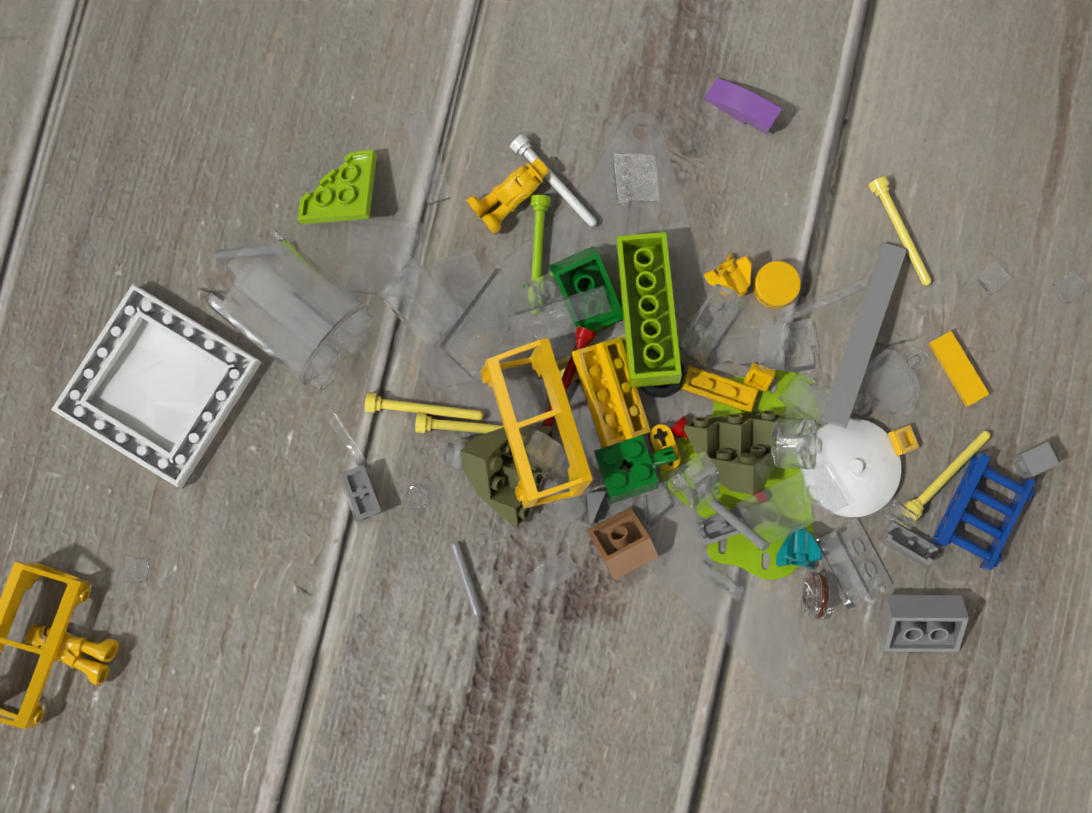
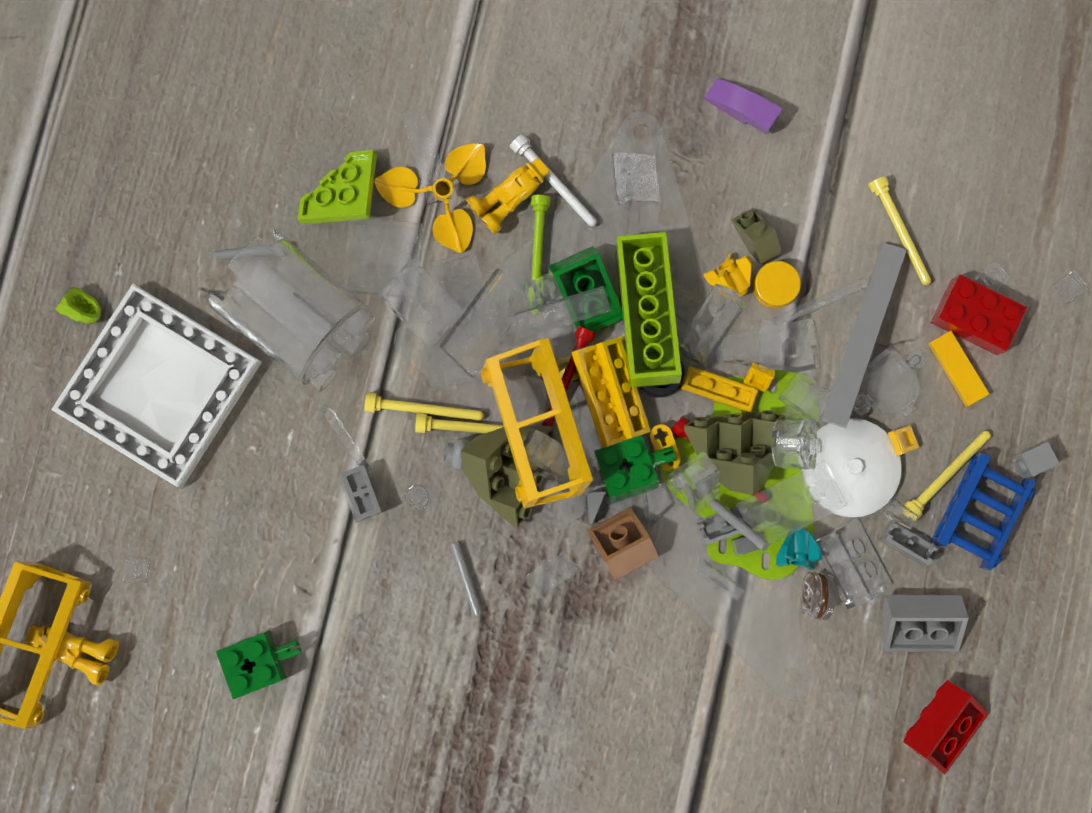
none -> lime rock [55,286,101,324]
none -> green brick [216,631,302,700]
none -> yellow plant [374,144,486,253]
none -> olive slope [731,208,782,264]
none -> light grey piece [731,533,763,556]
none -> red slope [903,680,989,775]
none -> red brick [930,274,1027,355]

